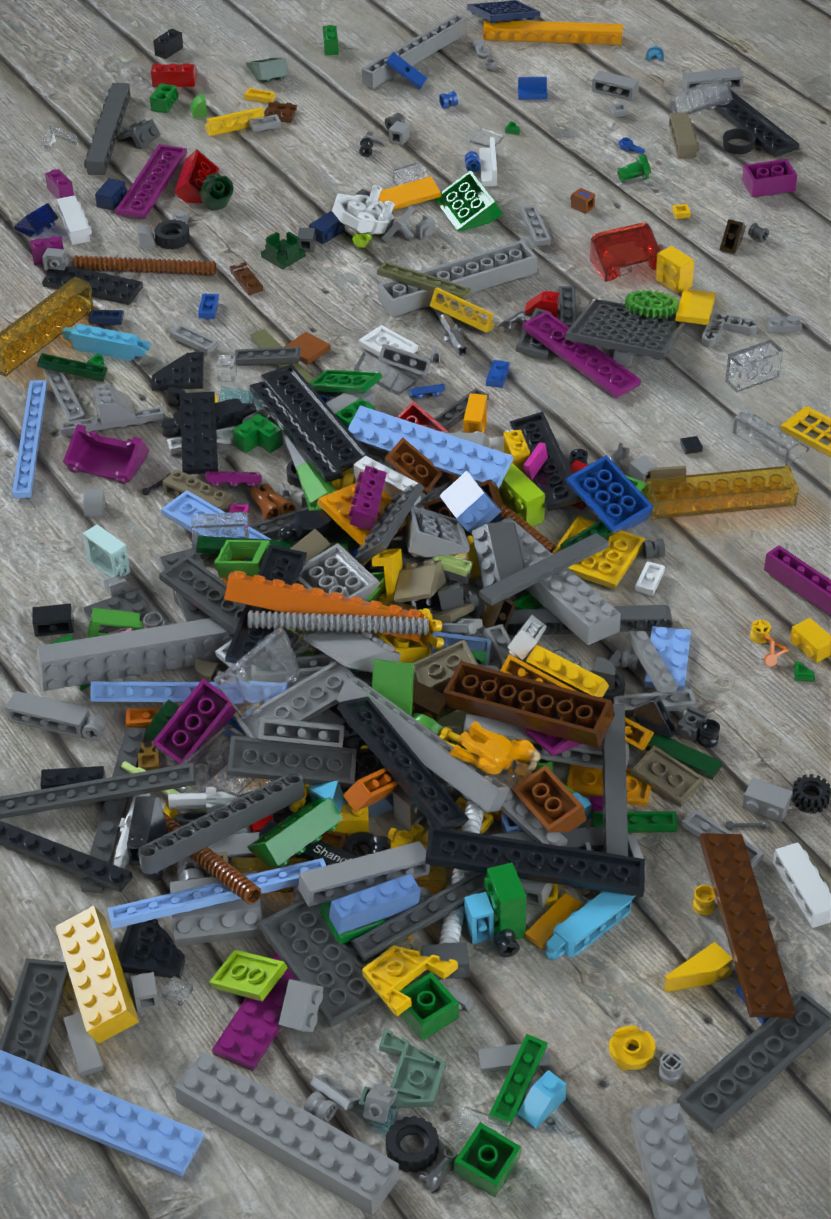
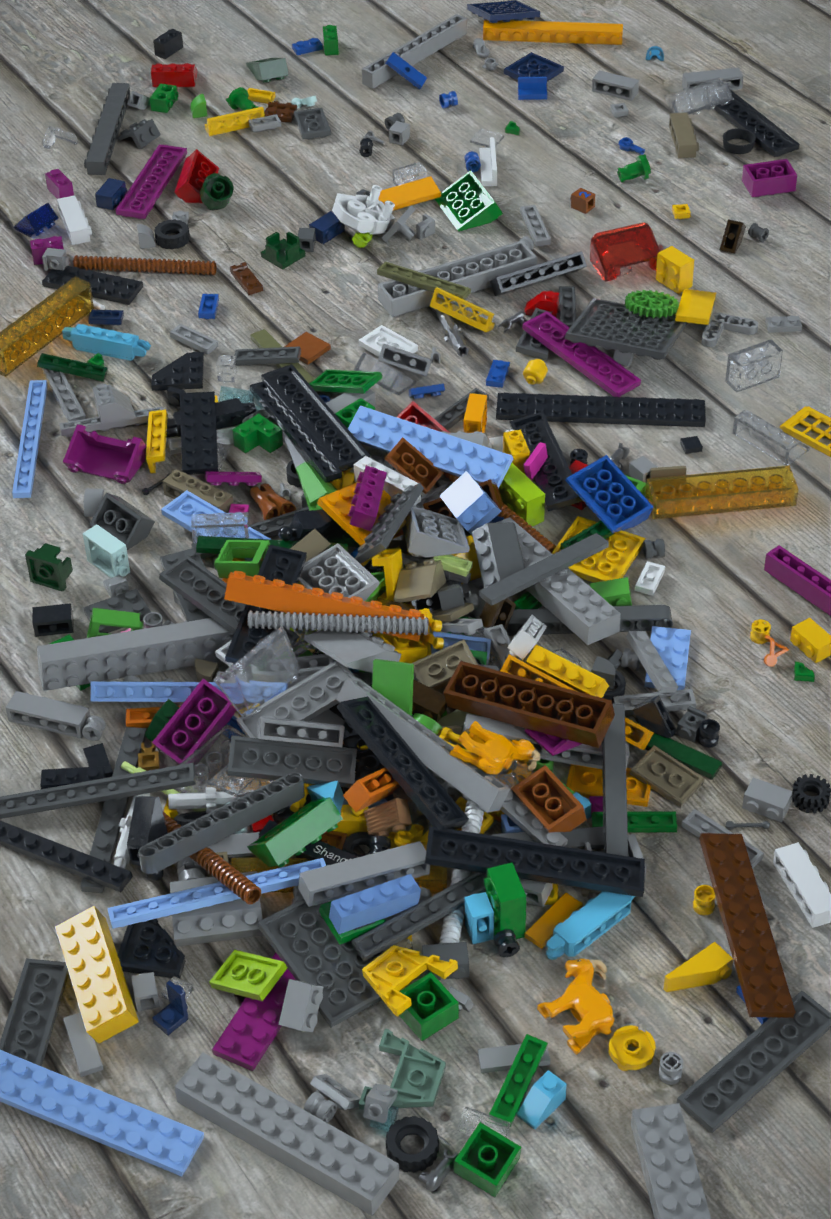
none -> dark green panel [25,543,73,592]
none -> black tile [83,743,113,778]
none -> dark grey slope [89,493,155,550]
none -> light grey brick [127,91,150,110]
none -> yellow fence [146,409,168,474]
none -> dark blue bracket [152,980,189,1036]
none -> green piece [226,87,258,111]
none -> light aqua plate [291,95,317,109]
none -> blue plate [292,38,323,55]
none -> dark grey plate [294,108,331,140]
none -> medium nougat brick [364,798,412,837]
none -> black brick [490,251,587,297]
none -> black plate [496,392,706,427]
none -> dark blue plate [504,52,564,82]
none -> yellow head [523,359,548,385]
none -> light orange animal [537,958,614,1055]
none -> bright green brick [590,577,632,606]

